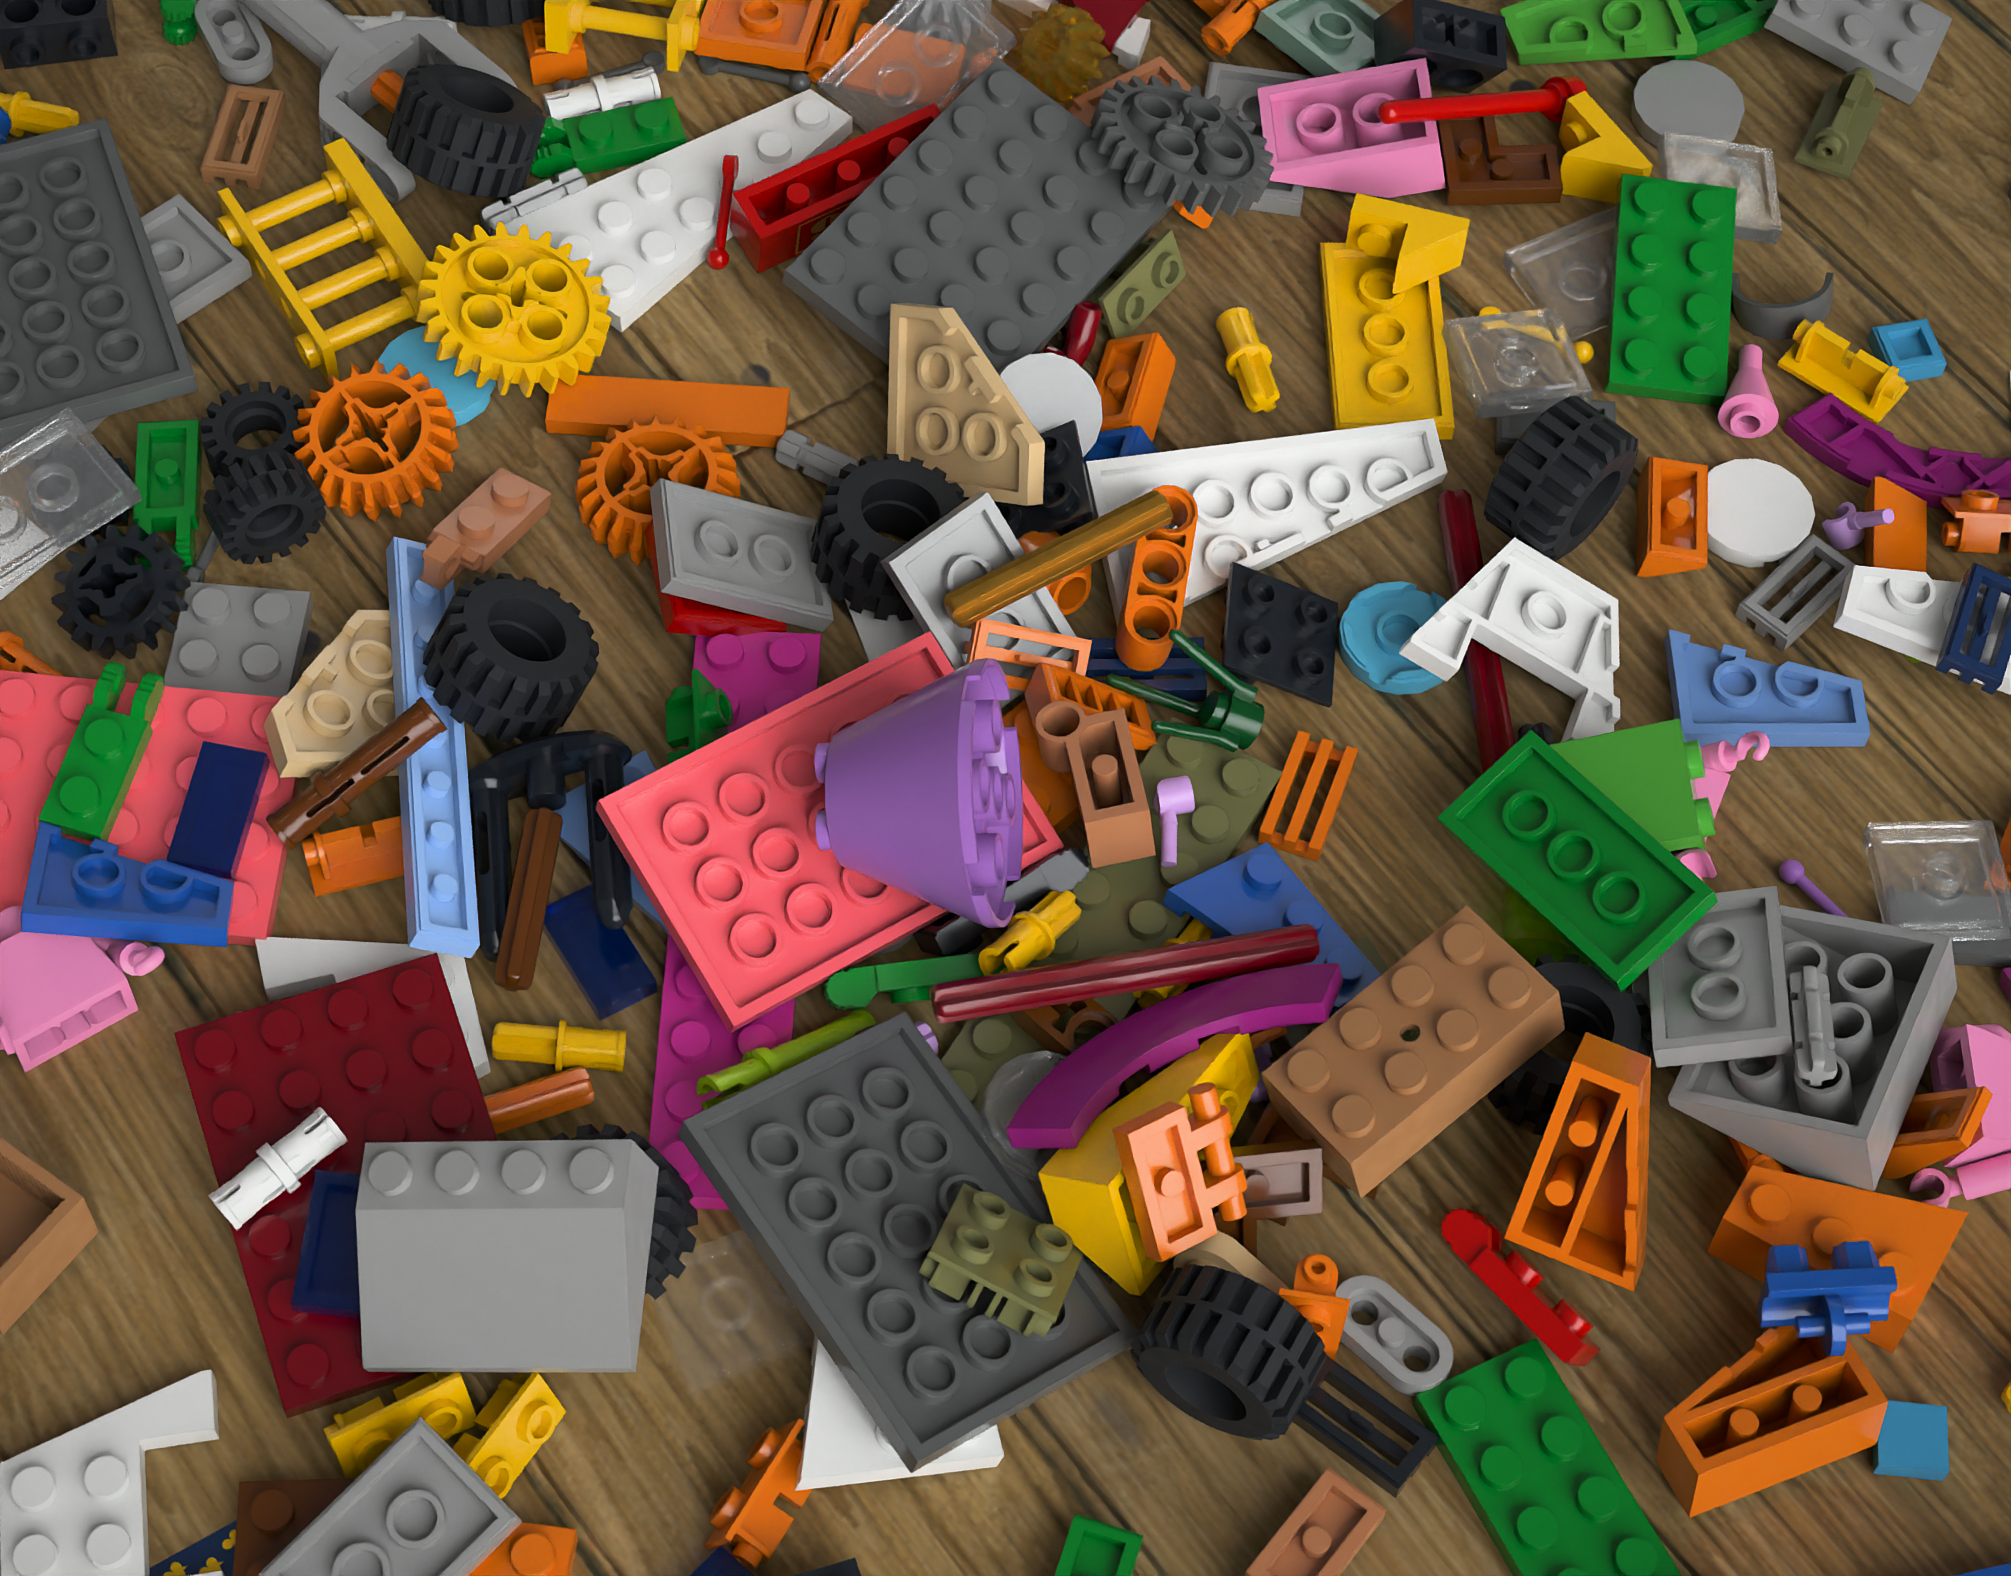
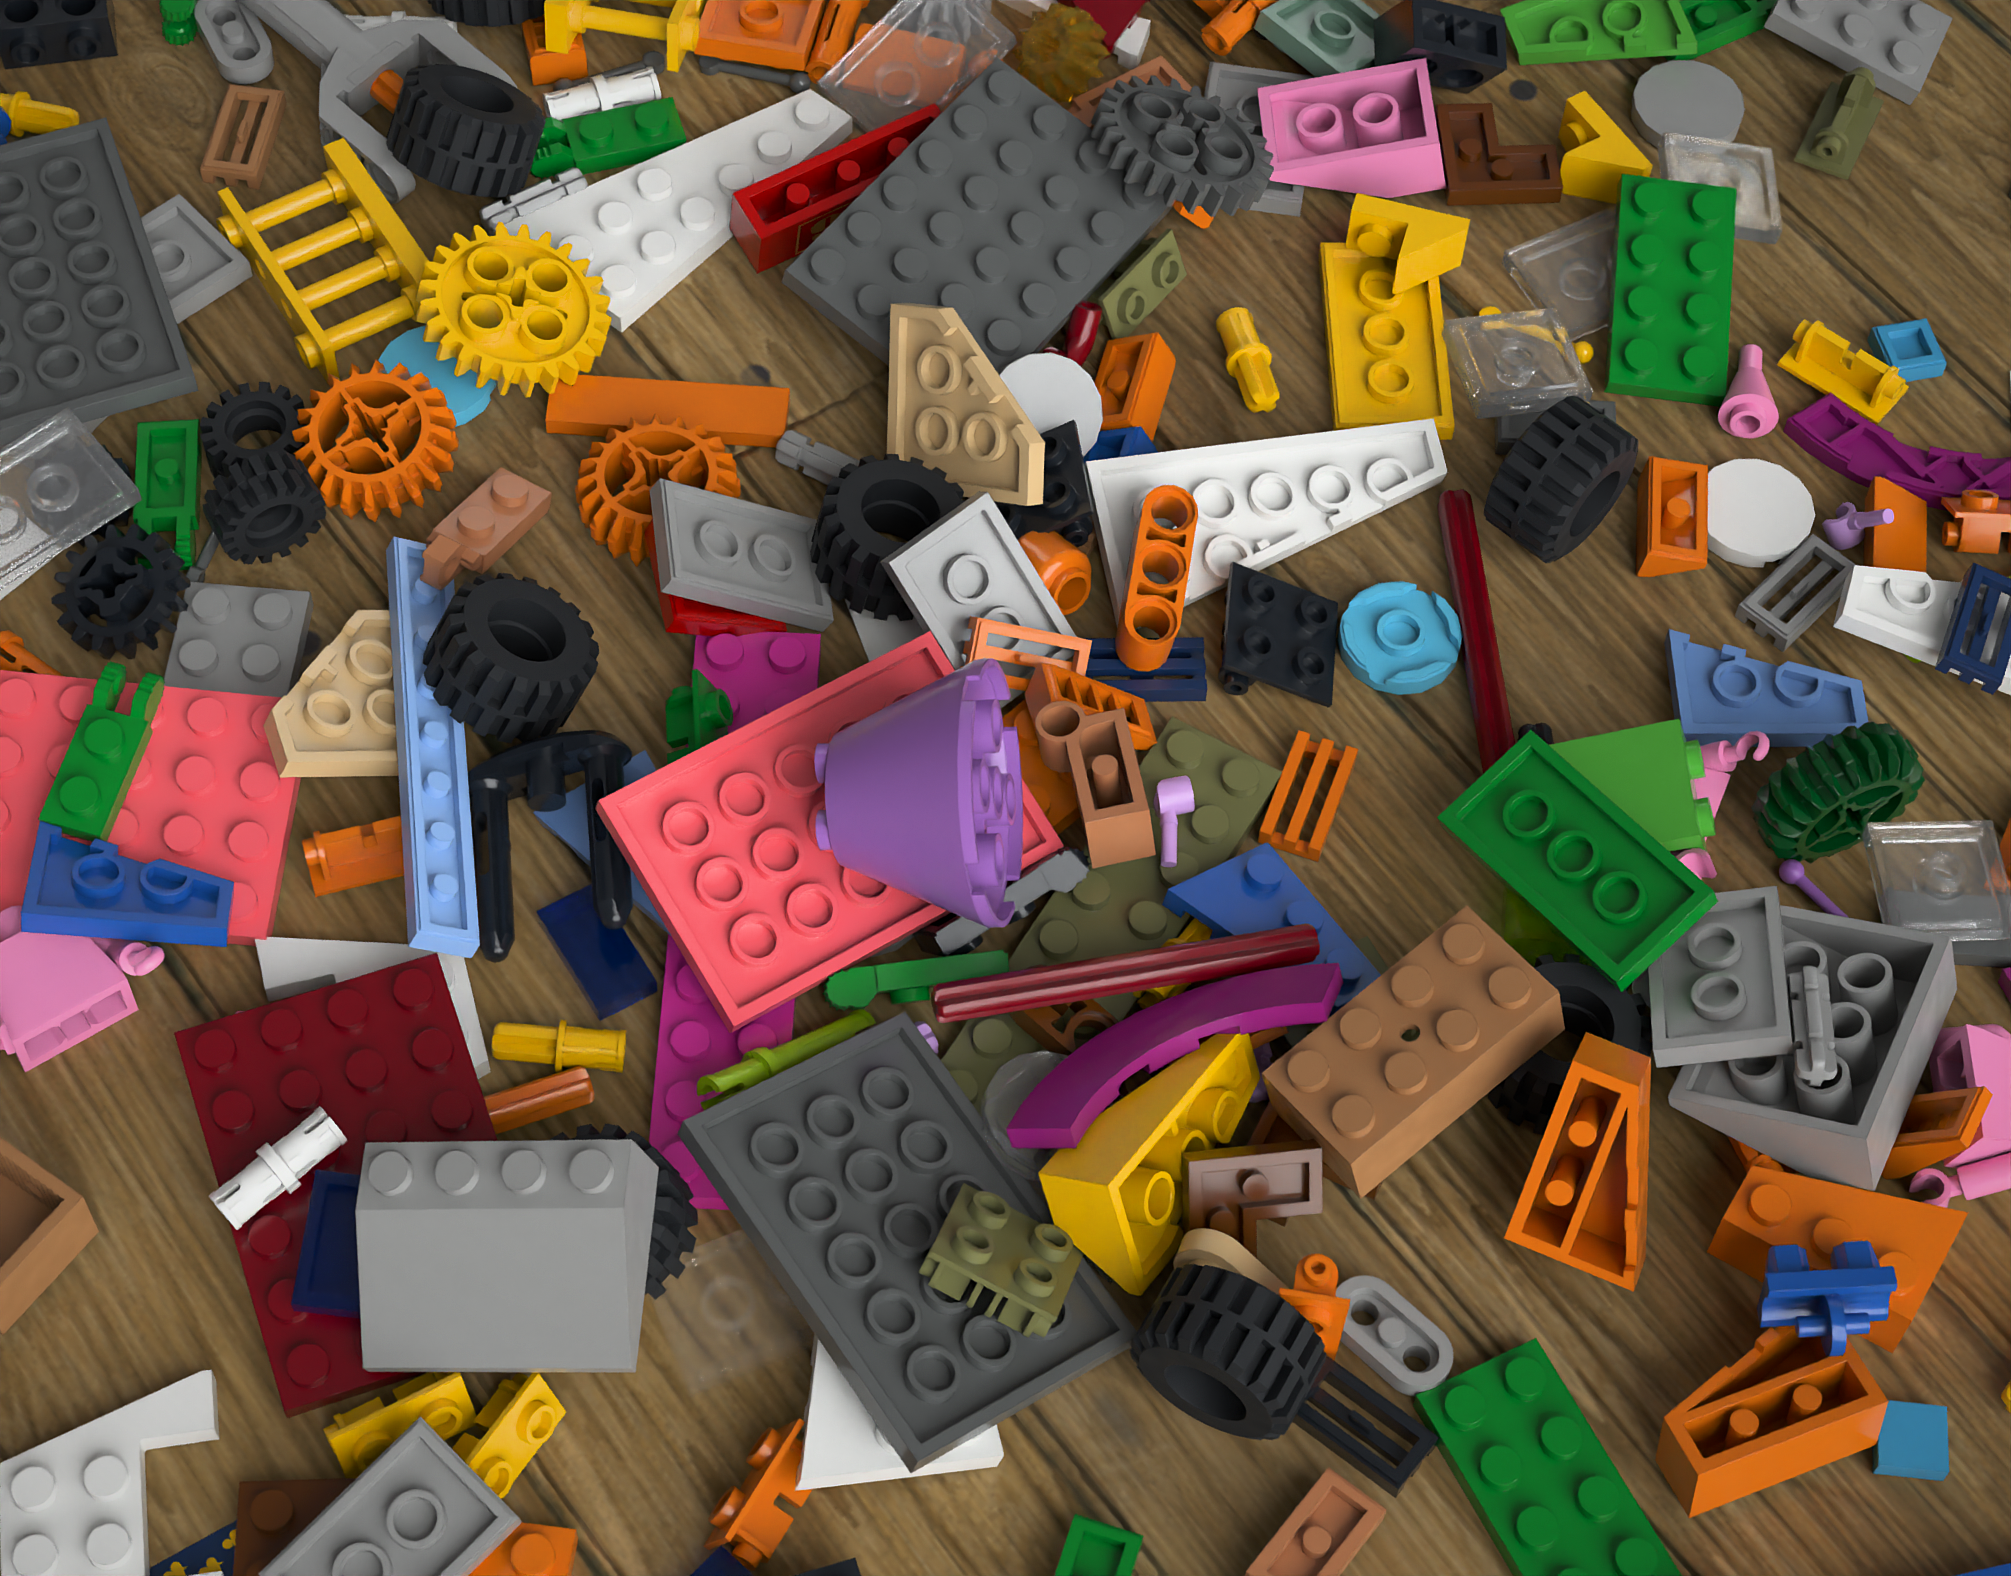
clear blue tile [167,741,270,880] -> none
reddish brown pin [266,697,447,850] -> none
reddish brown axle [493,807,563,992] -> none
red hinge [707,155,739,270] -> none
pearl gold axle [943,490,1173,628] -> none
yellow axle [978,890,1082,976] -> none
dark green plant [1105,629,1265,752] -> none
orange plate [1112,1083,1248,1262] -> none
red piece [1377,75,1588,124] -> none
white wing [1399,538,1620,742] -> none
red hinge [1439,1207,1601,1366] -> none
dark grey helmet [1731,272,1834,340] -> none
none -> dark green gear [1751,722,1925,864]

